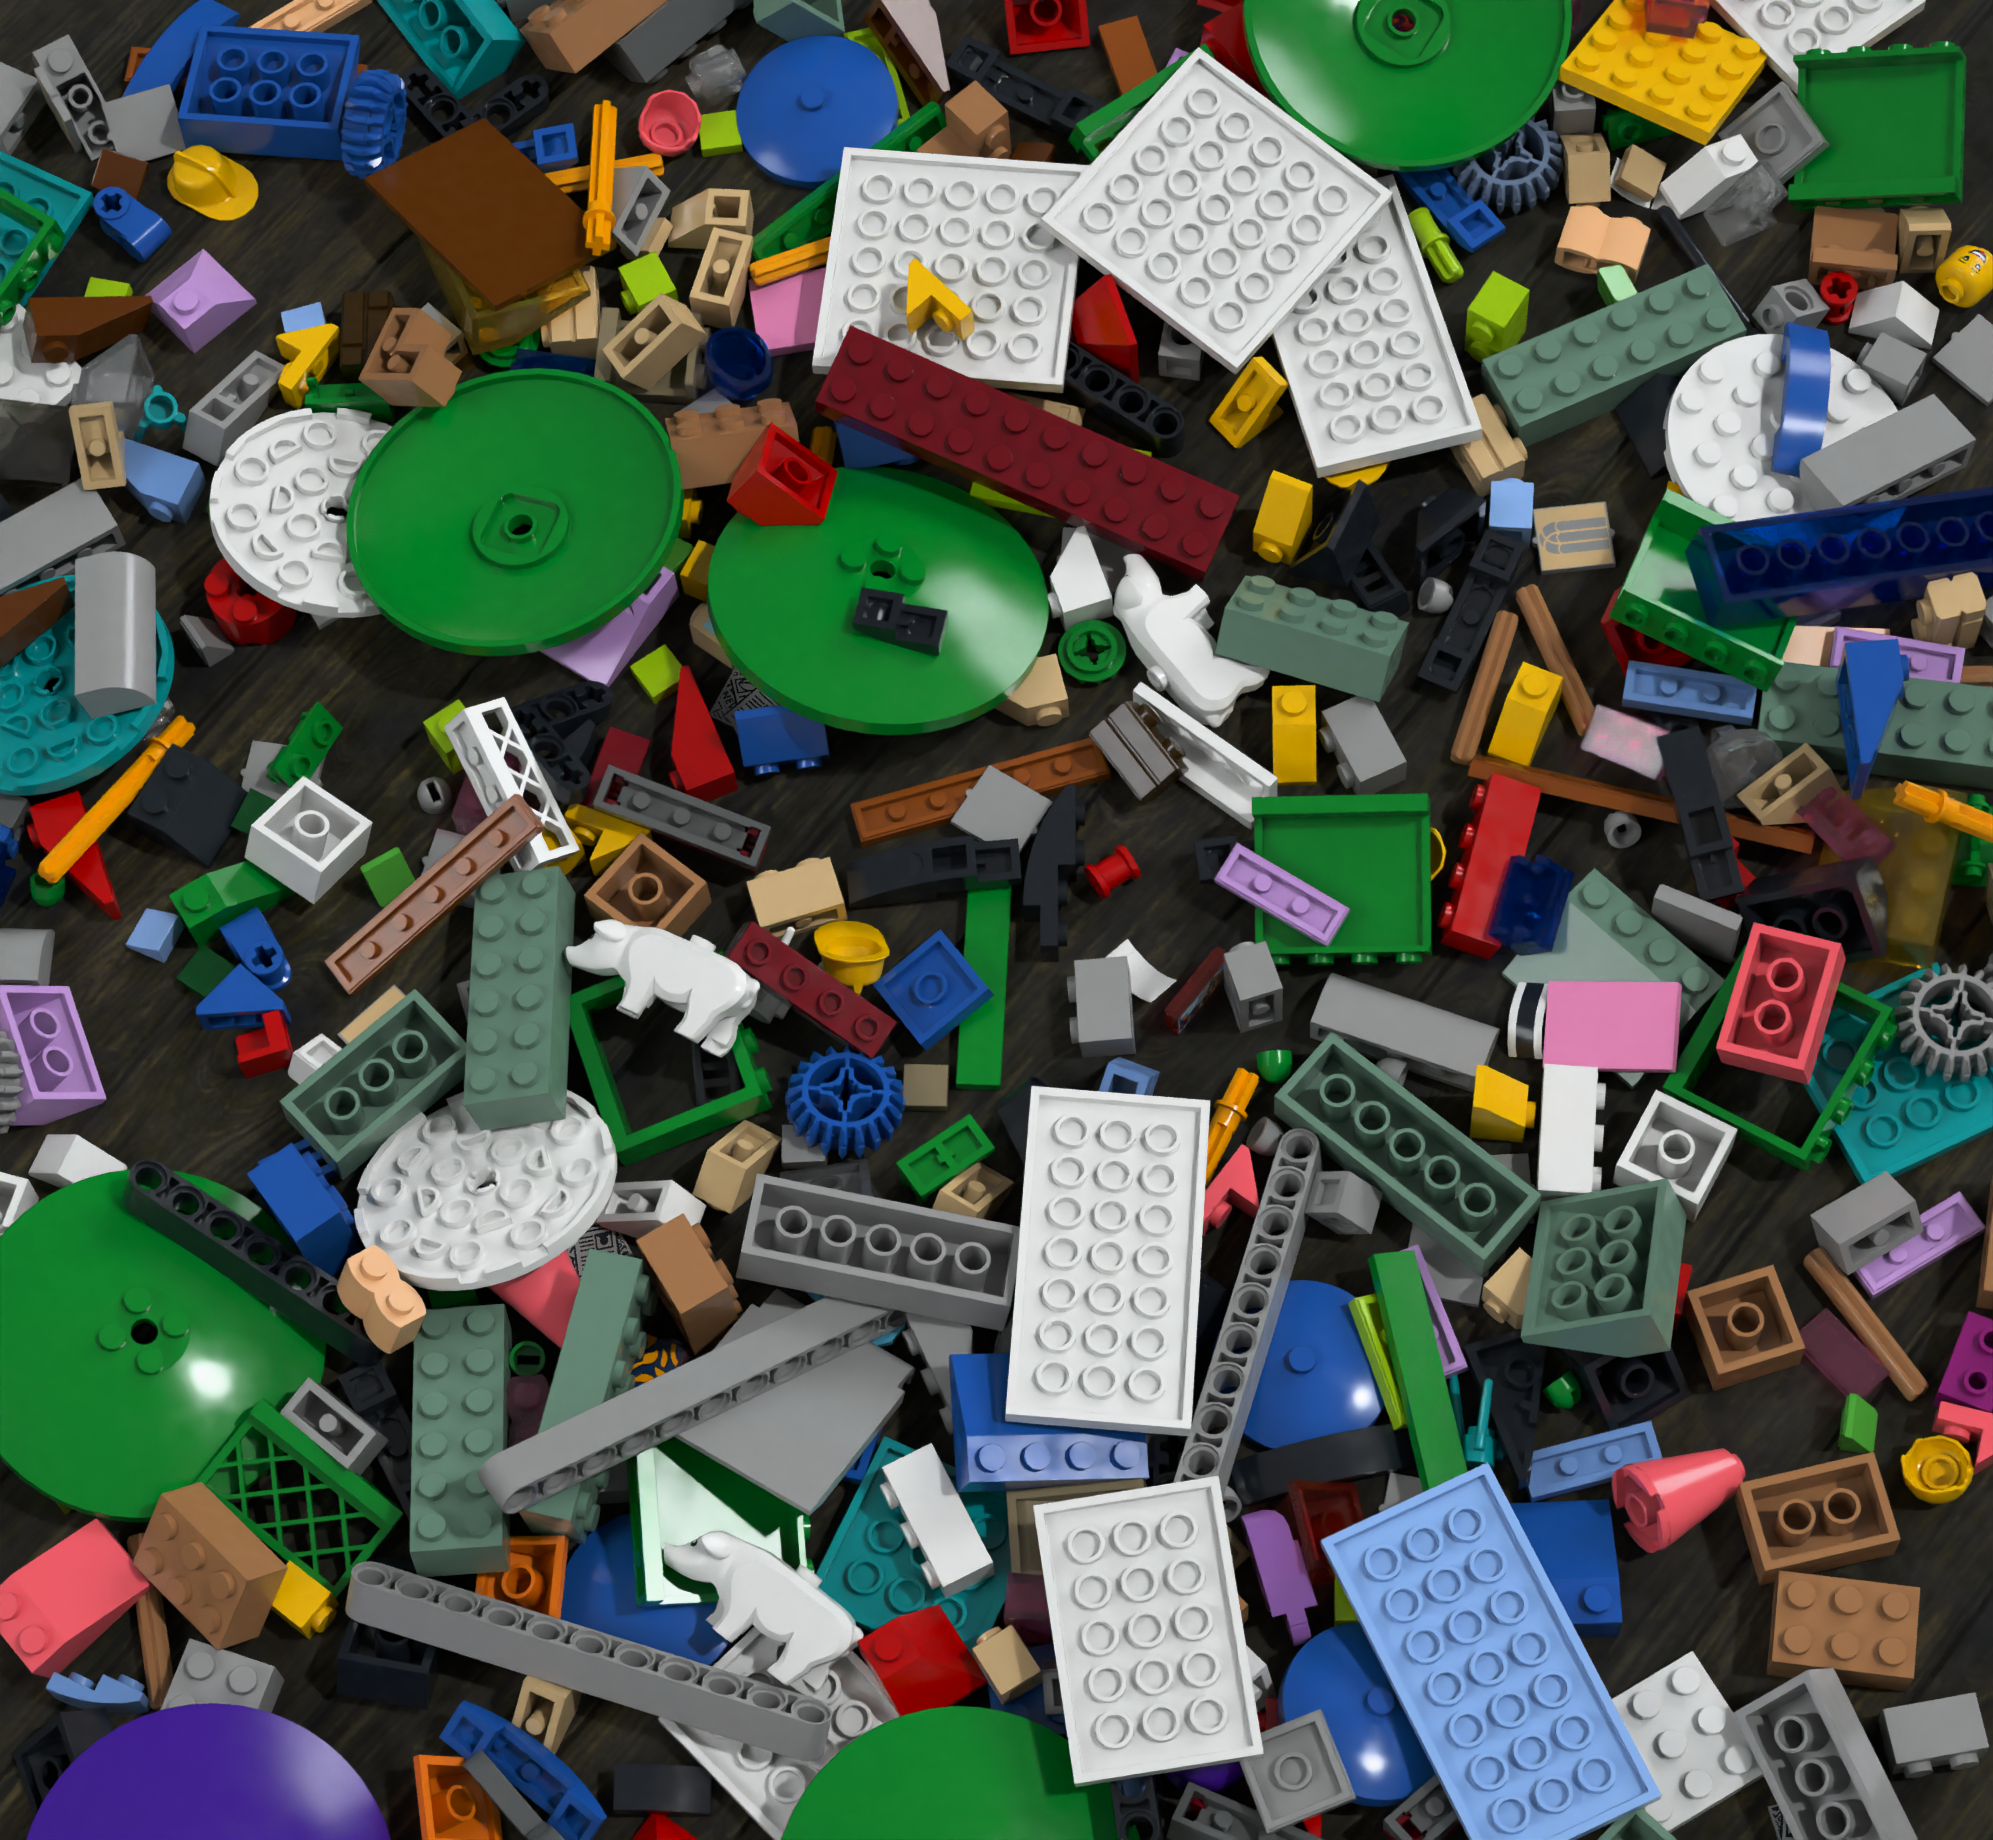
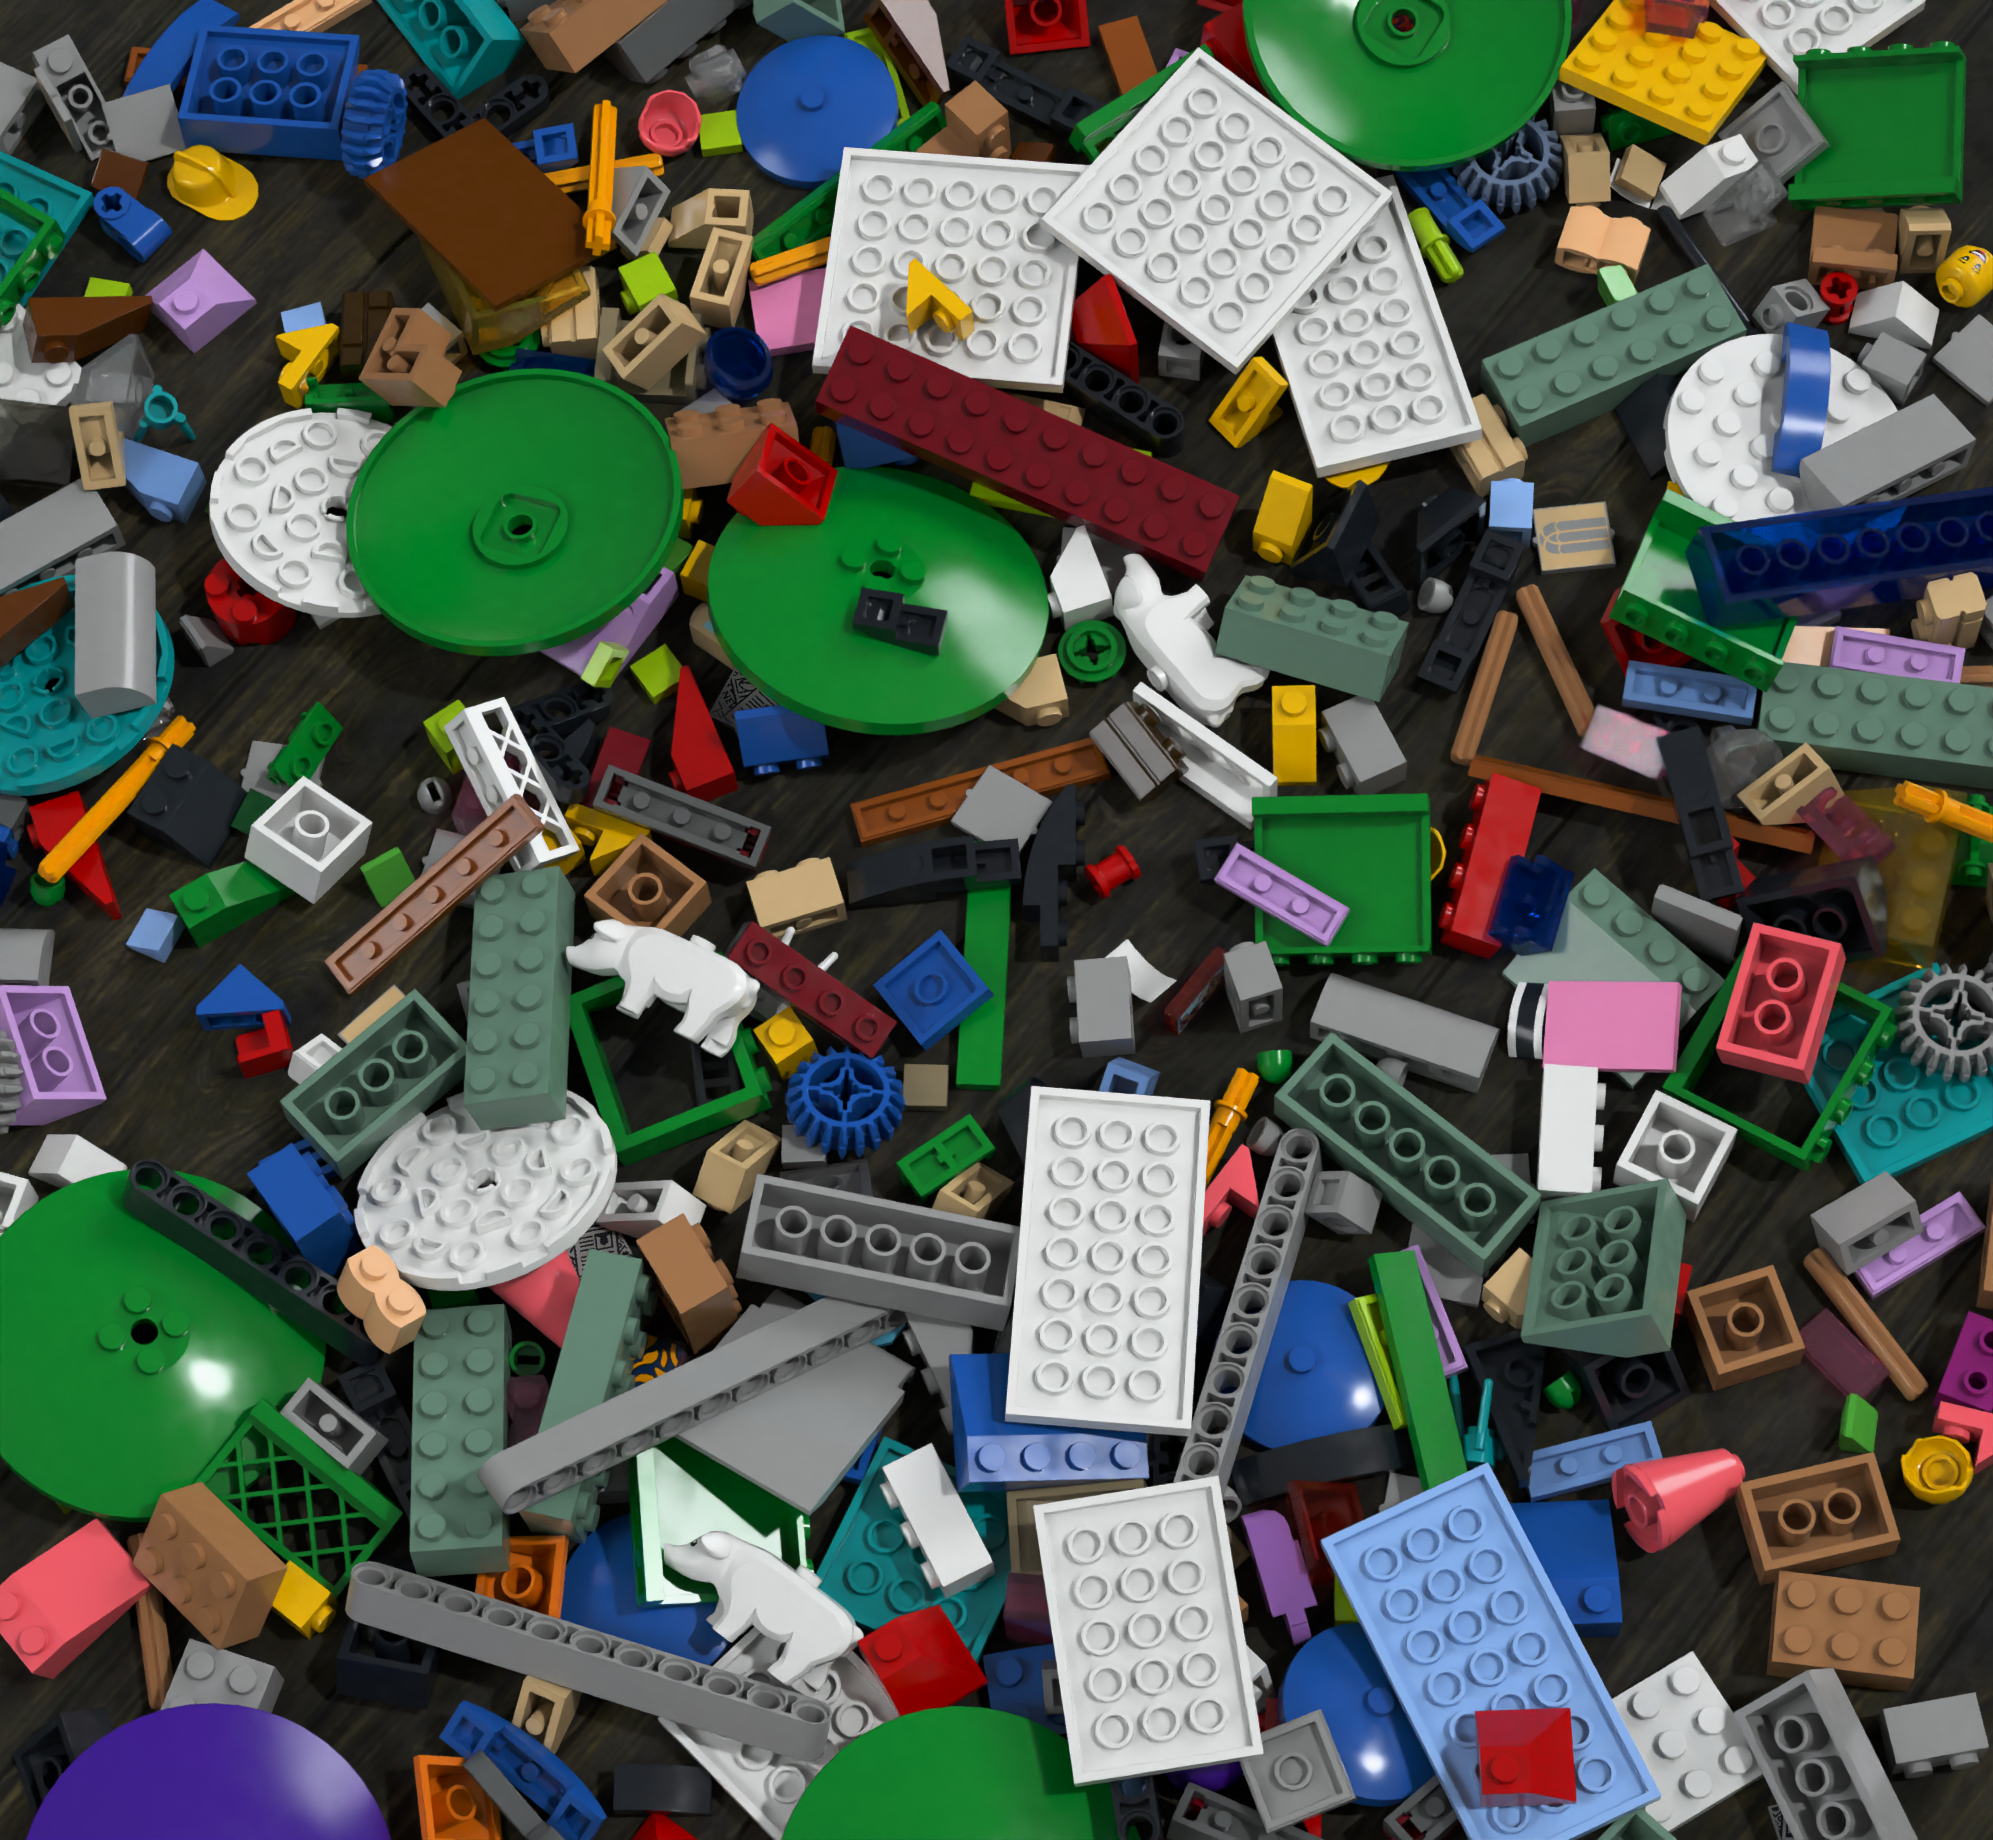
medium blue slope [46,1672,151,1714] -> none
dark green tile [176,945,236,1000] -> none
light grey slope [182,350,285,467] -> none
blue piece [219,906,292,992] -> none
yellow piece [814,921,890,996] -> none
tan brick [972,1624,1043,1706] -> none
lime brick [1464,271,1530,363] -> none
yellow slope [1469,1065,1536,1143] -> none
yellow slope [1487,662,1563,766] -> none
light grey hinge [1604,811,1642,848] -> none
blue slope [1835,639,1909,800] -> none
none -> lime tile [580,641,630,688]
none -> yellow brick [753,1006,819,1081]
none -> red slope [1475,1708,1577,1807]

